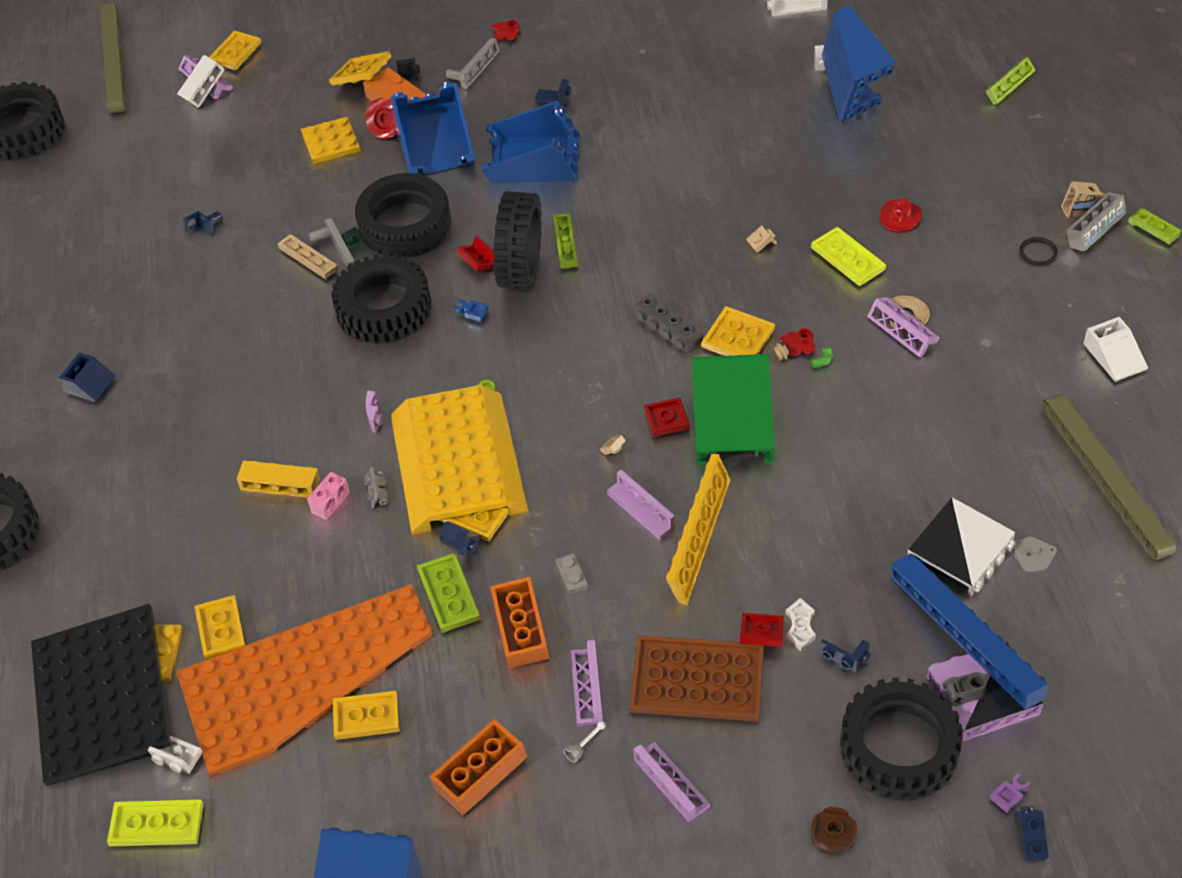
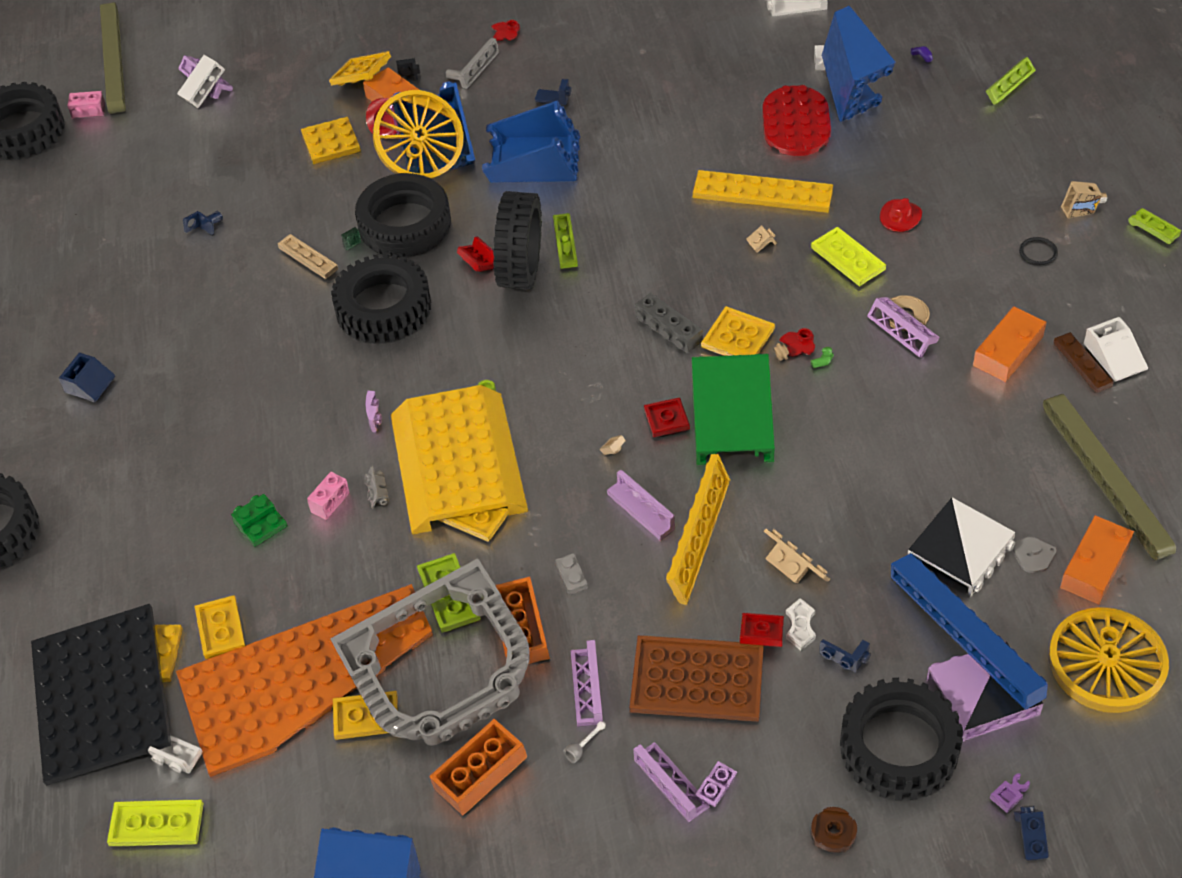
yellow plate [209,30,261,70] -> none
yellow brick [236,461,320,498] -> none
light grey piece [308,218,355,268] -> none
dark blue bracket [440,521,480,556] -> none
blue plate [454,299,489,322] -> none
dark grey piece [942,672,987,706] -> none
light grey brick [1067,192,1127,251] -> none
none -> bright pink brick [67,91,105,118]
none -> green plate [231,494,288,547]
none -> light grey arch [331,558,530,745]
none -> yellow piece [373,90,463,179]
none -> yellow plate [693,170,833,213]
none -> lavender slope [695,761,737,807]
none -> red plate [763,85,831,156]
none -> tan bracket [764,528,831,584]
none -> dark purple arm [911,46,933,63]
none -> orange brick [973,306,1047,382]
none -> yellow piece [1049,607,1169,713]
none -> reddish brown plate [1054,332,1114,393]
none -> orange brick [1060,515,1134,605]

